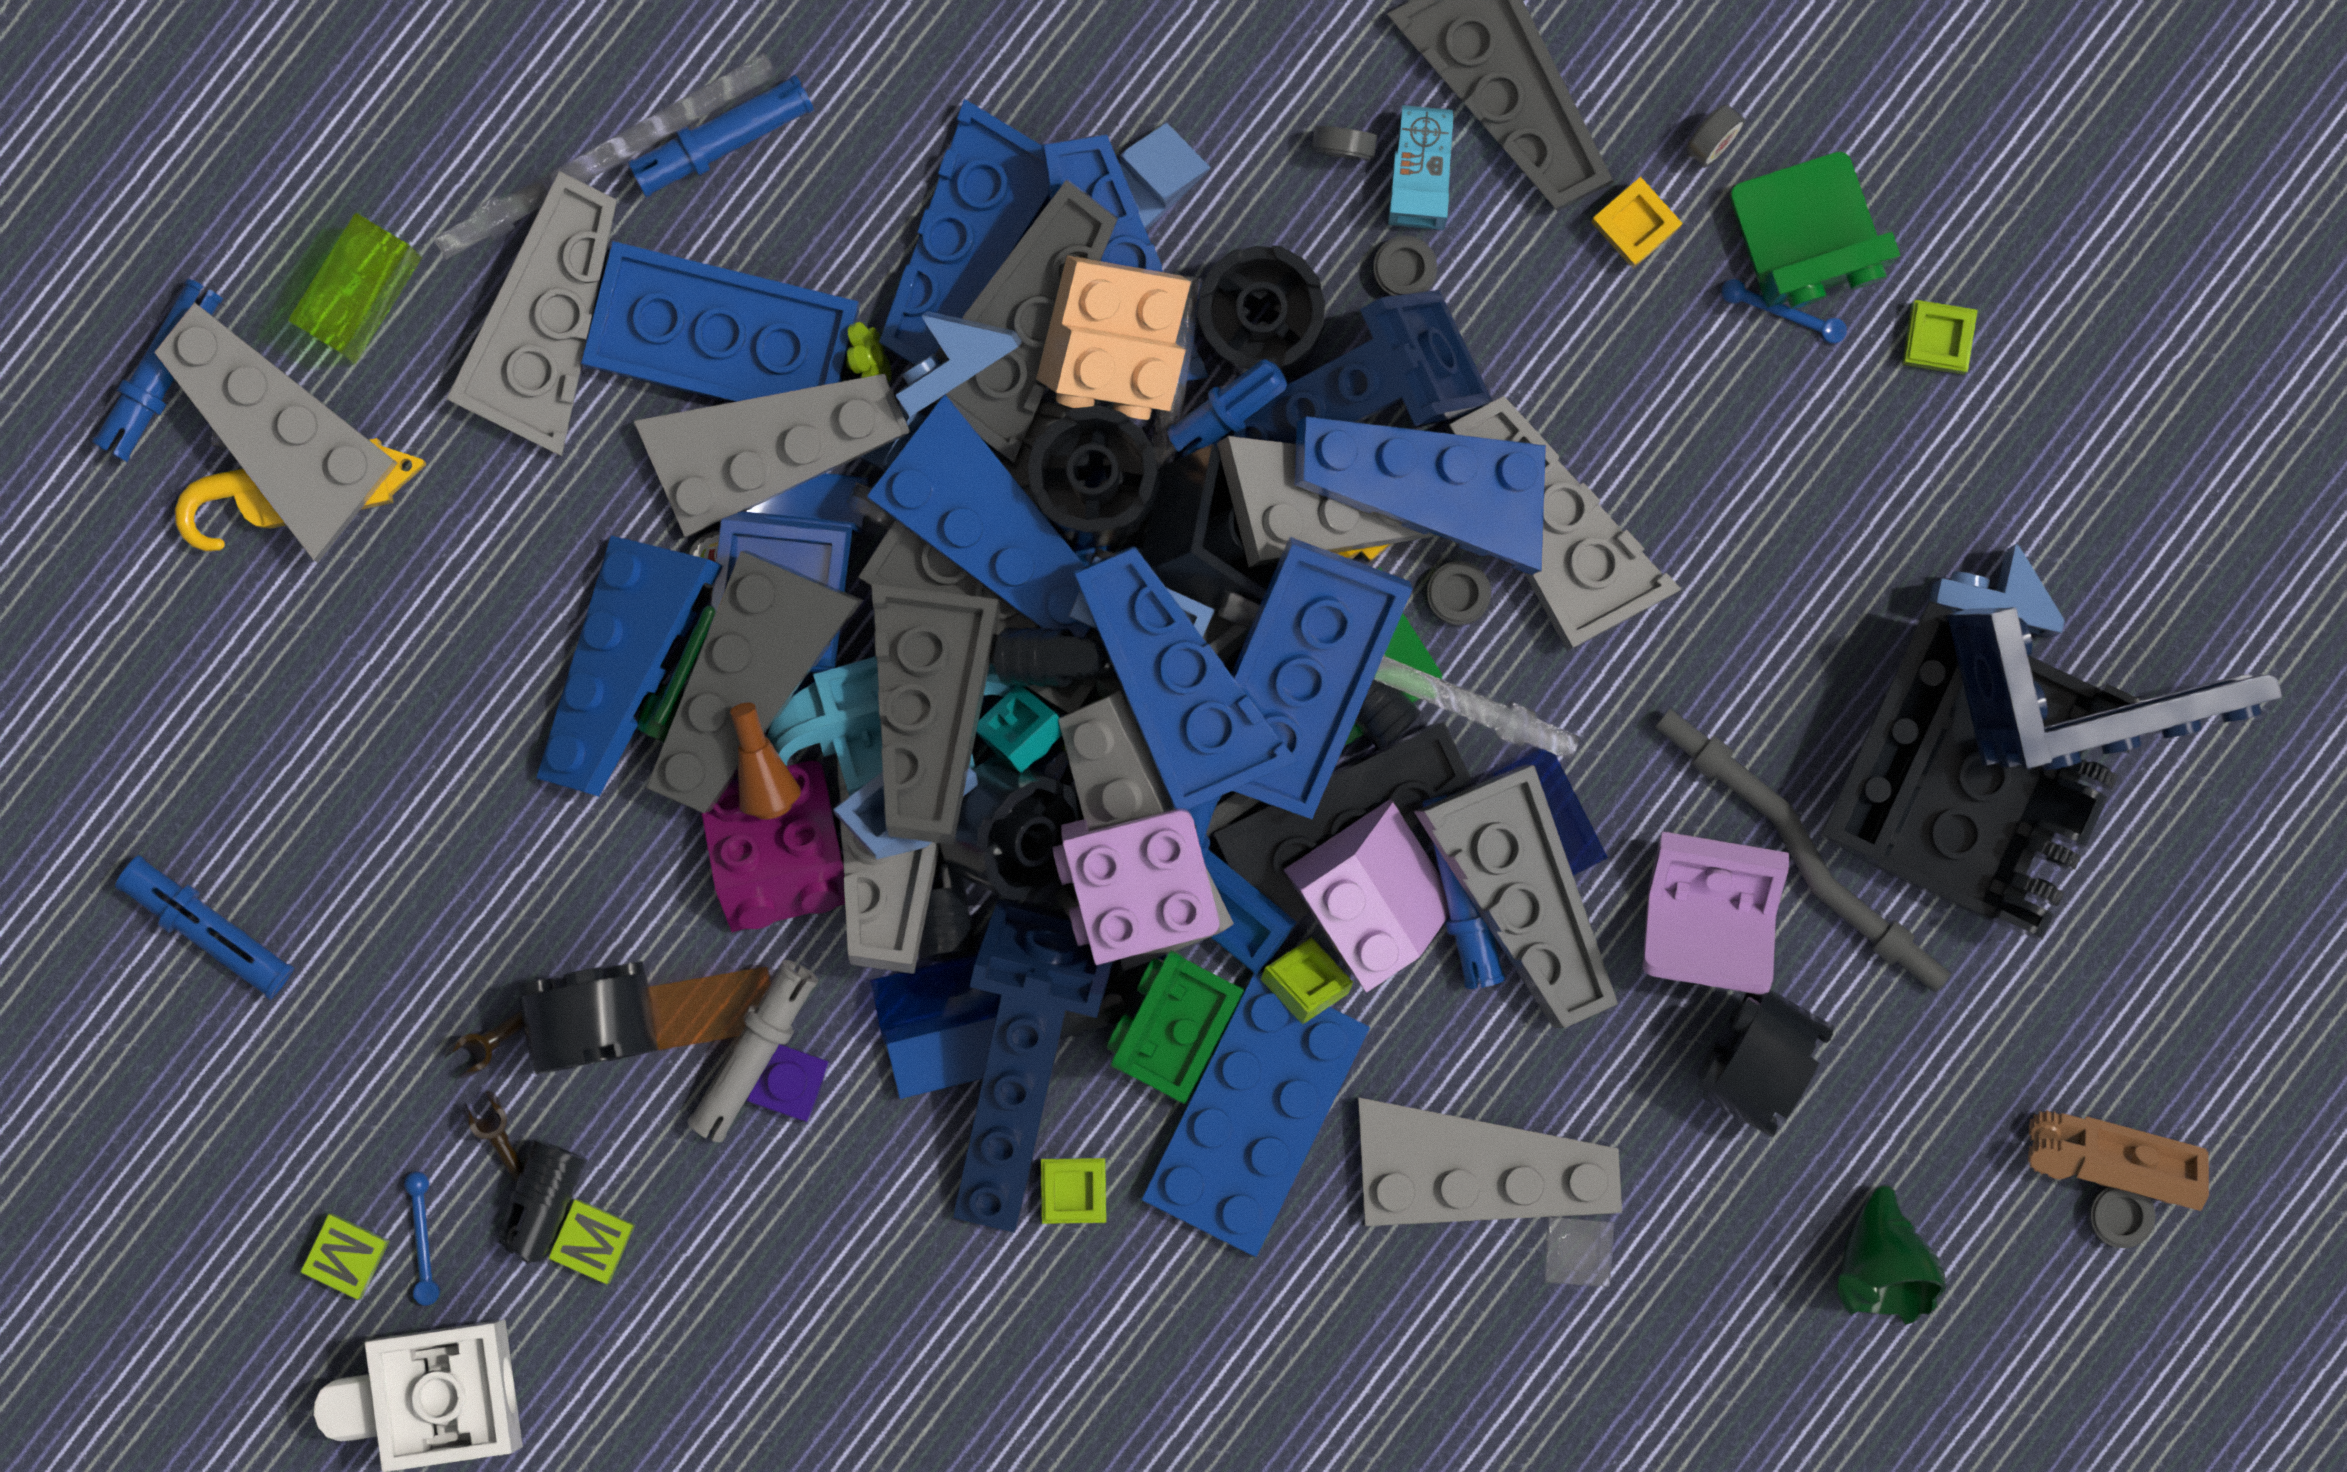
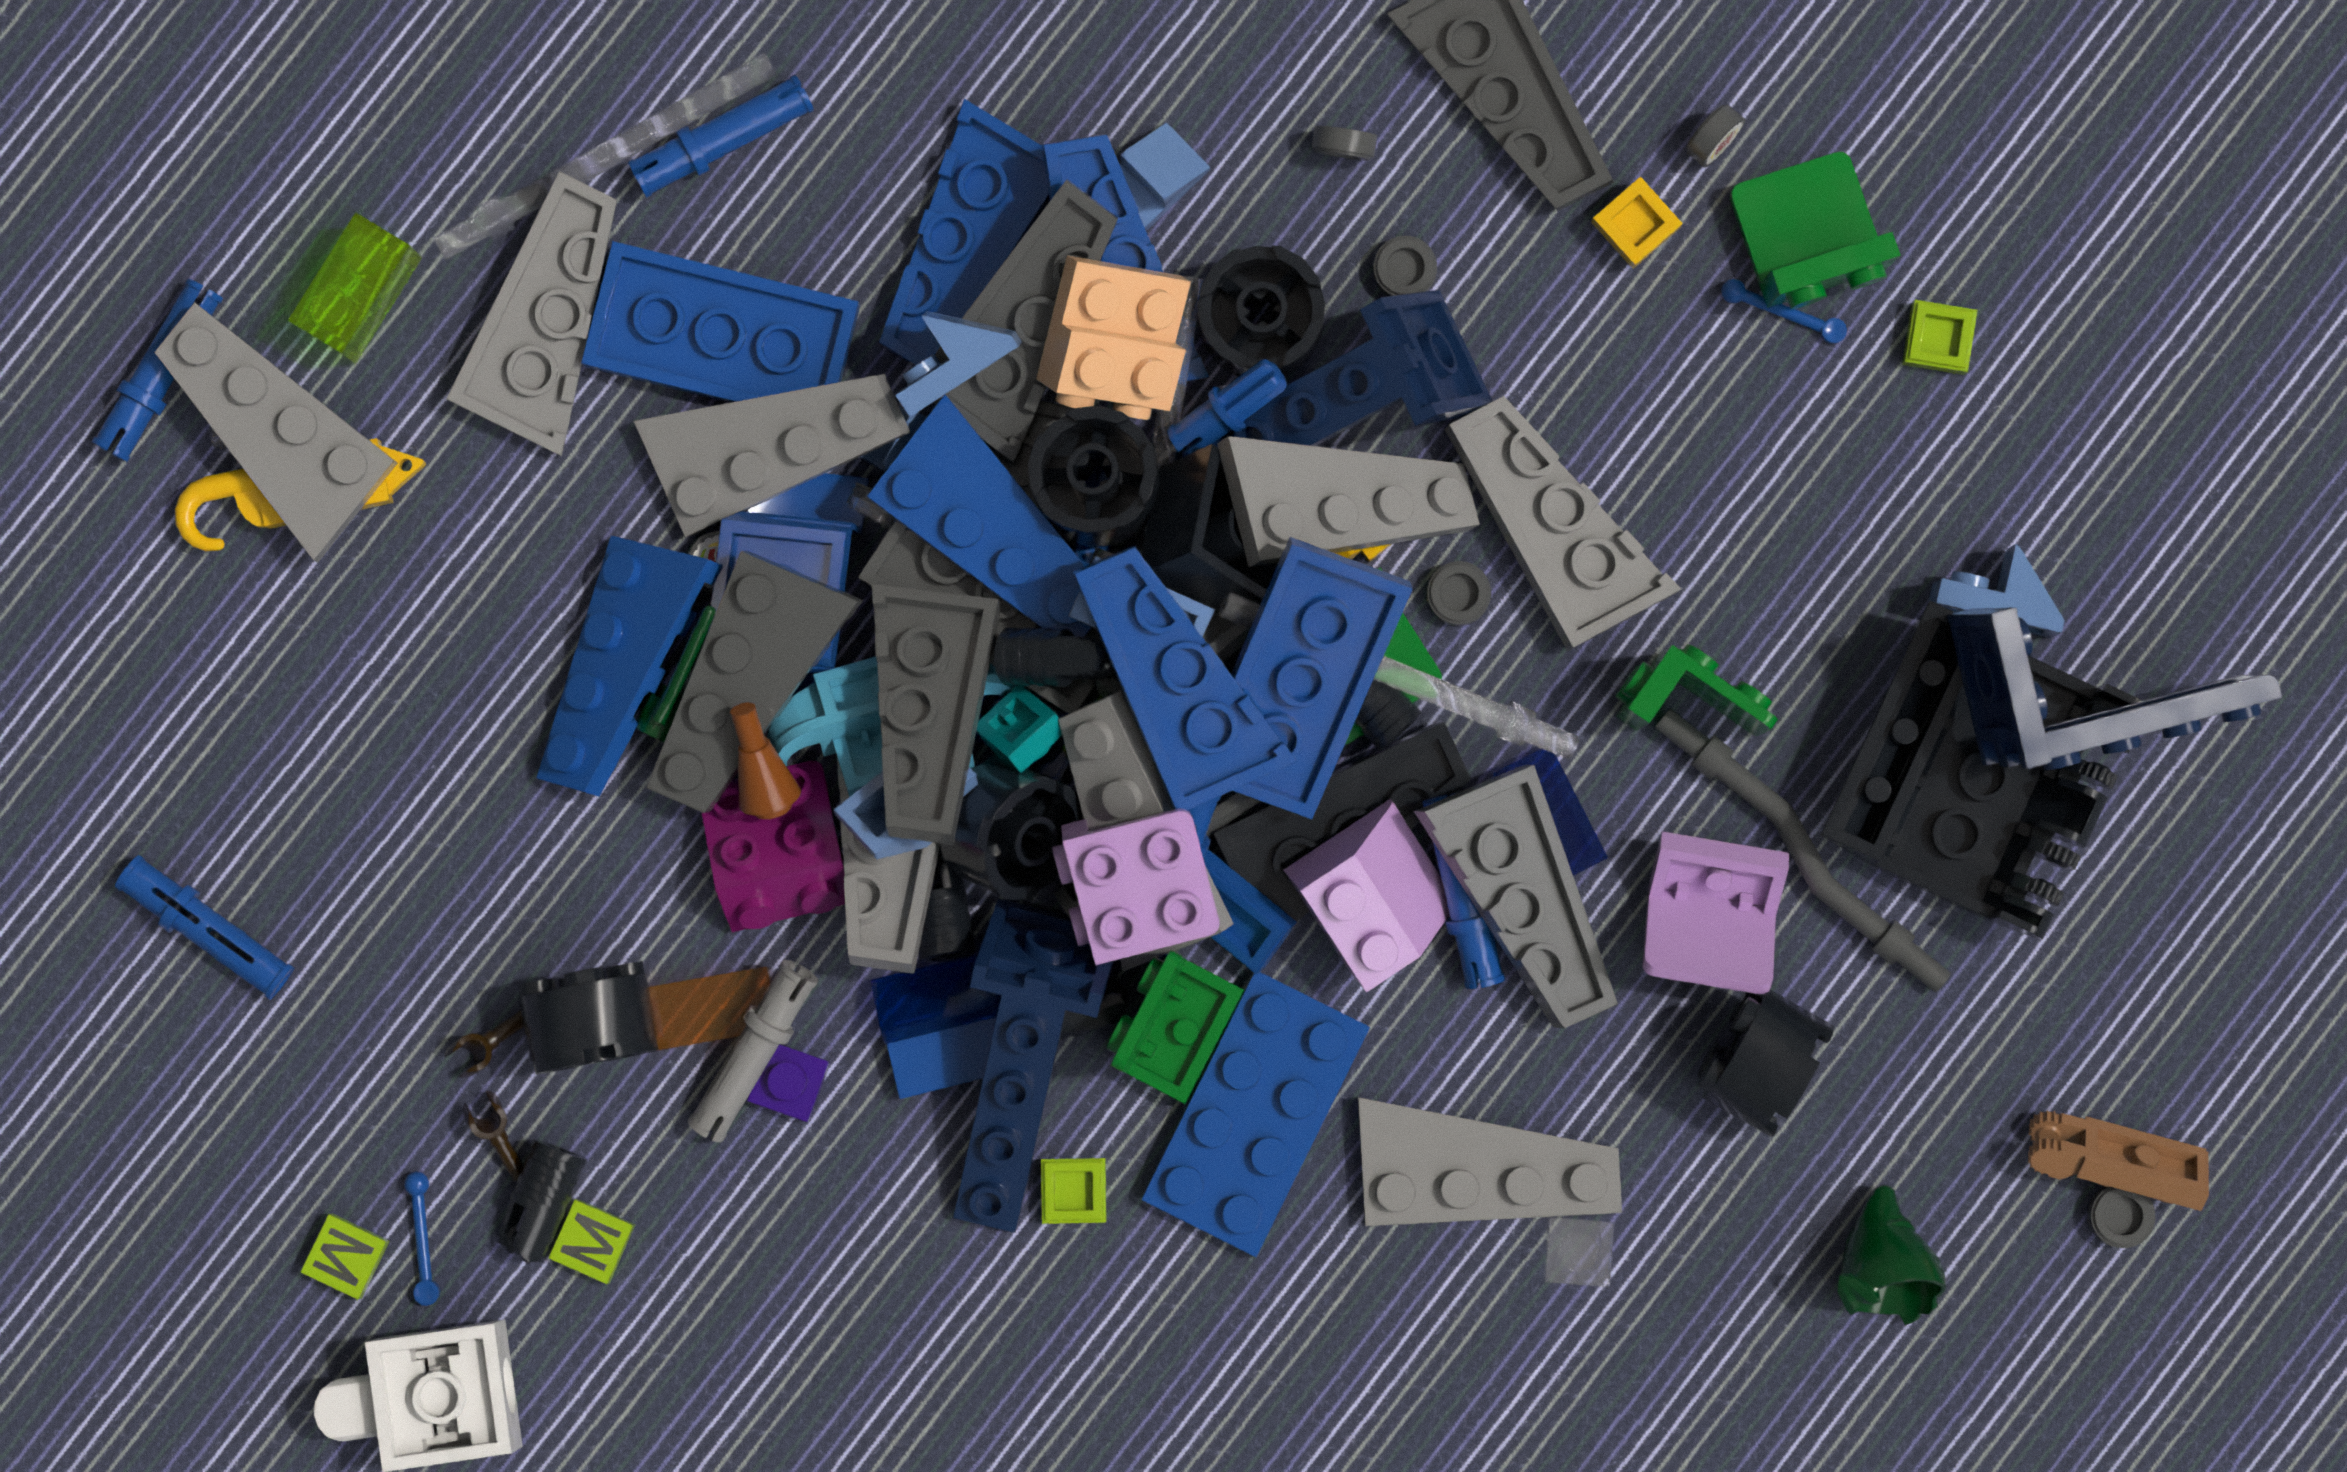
lime plant [845,322,891,382] -> none
lime tile [1260,937,1354,1025] -> none
blue wing [1294,417,1546,575] -> none
medium azure leg [1388,105,1453,230] -> none
none -> green bracket [1615,644,1778,736]

